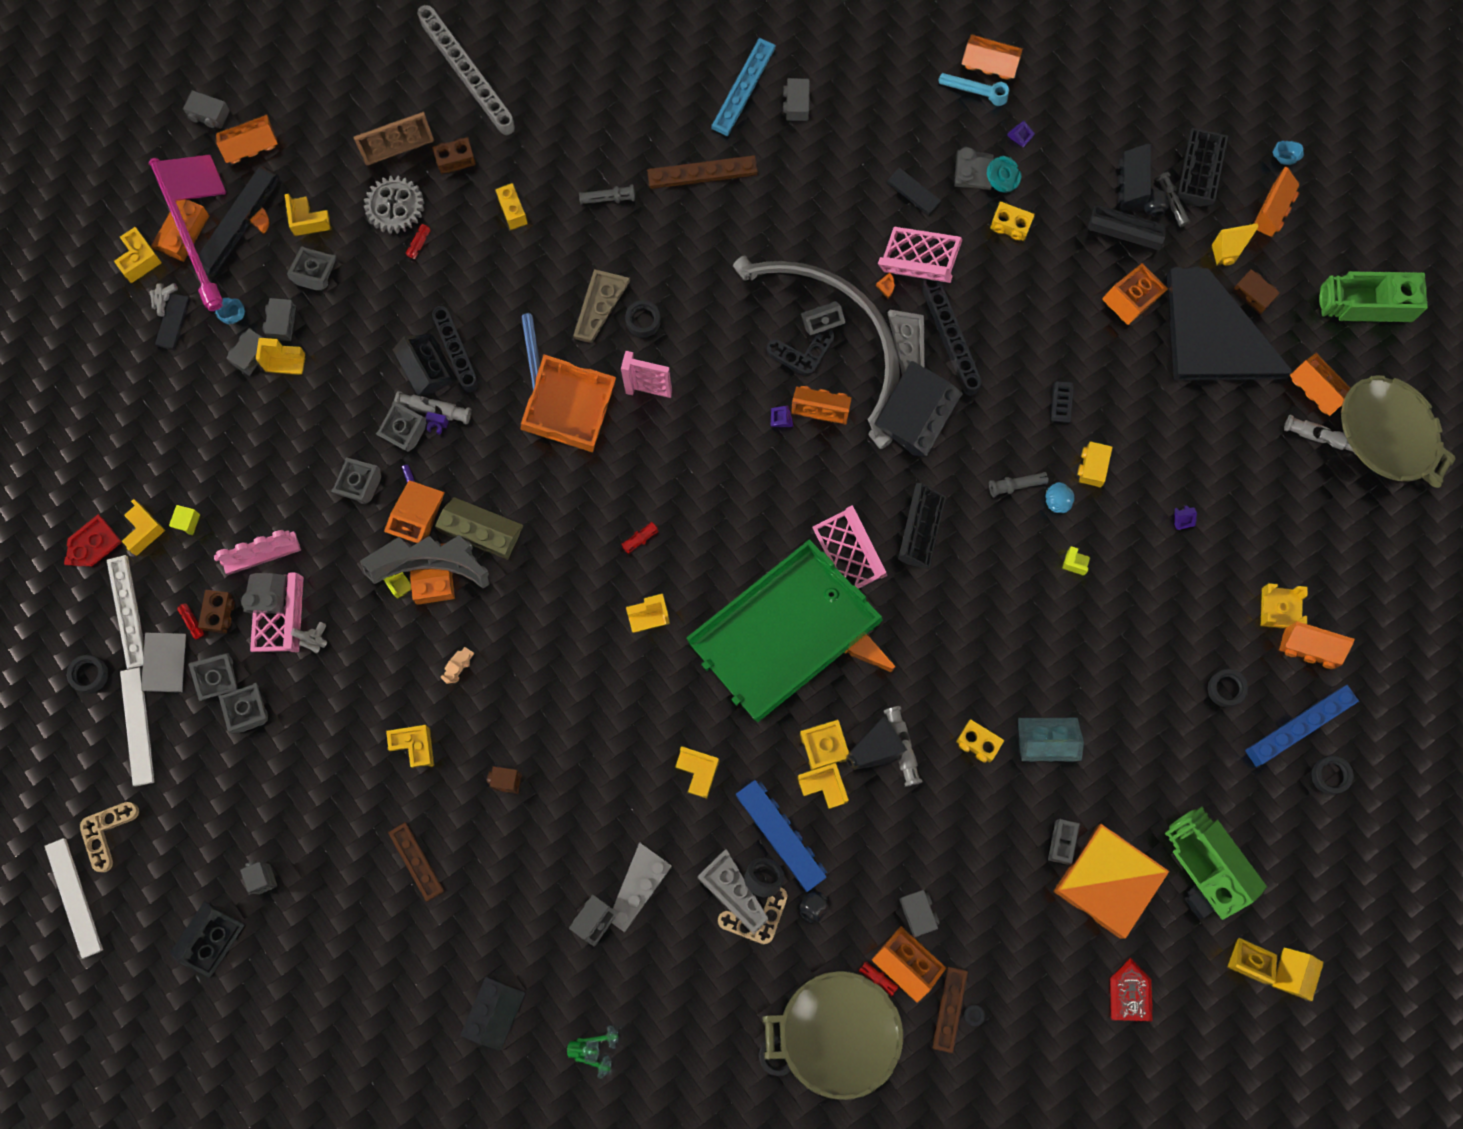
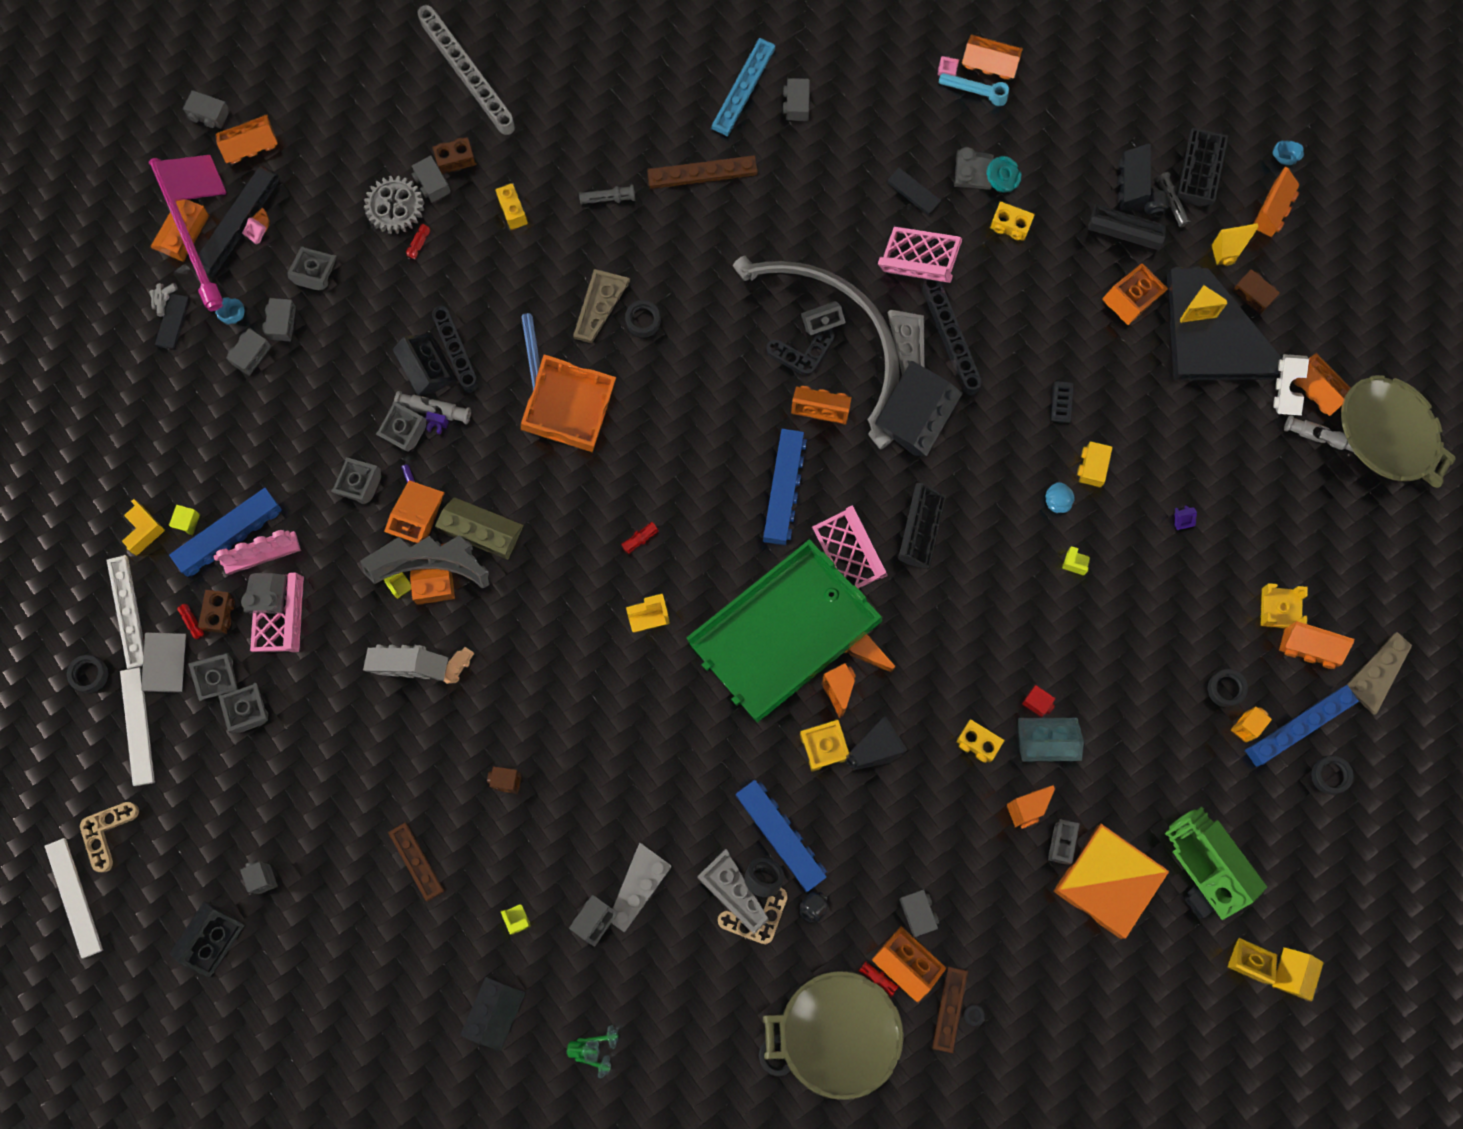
red tile [64,514,122,567] -> none
yellow panel [114,227,162,283] -> none
yellow panel [256,338,305,374] -> none
yellow panel [285,194,331,236] -> none
light grey piece [291,622,327,653] -> none
medium nougat slope [354,112,434,165] -> none
yellow panel [386,725,434,768] -> none
bright pink fence [621,351,672,398] -> none
yellow panel [676,746,719,799] -> none
dark purple slope [771,405,793,427] -> none
yellow panel [797,763,849,809] -> none
orange tile [876,273,894,299] -> none
light grey piece [884,706,922,787] -> none
dark grey pin [989,472,1048,497] -> none
dark purple slope [1007,121,1035,147] -> none
red tile [1110,958,1153,1021] -> none
bright green piece [1320,272,1427,322] -> none
none -> blue brick [169,488,282,577]
none -> bright pink tile [242,218,266,244]
none -> light grey wedge [363,645,448,681]
none -> dark grey brick [412,156,451,203]
none -> neon yellow panel [501,904,531,935]
none -> blue brick [763,429,807,545]
none -> orange slope [822,663,856,718]
none -> bright pink tile [938,56,959,76]
none -> orange slope [1007,785,1055,829]
none -> red brick [1022,685,1056,717]
none -> yellow slope [1180,285,1227,323]
none -> light orange brick [1231,707,1272,743]
none -> white arch [1273,354,1309,415]
none -> dark tan wing [1347,632,1412,715]

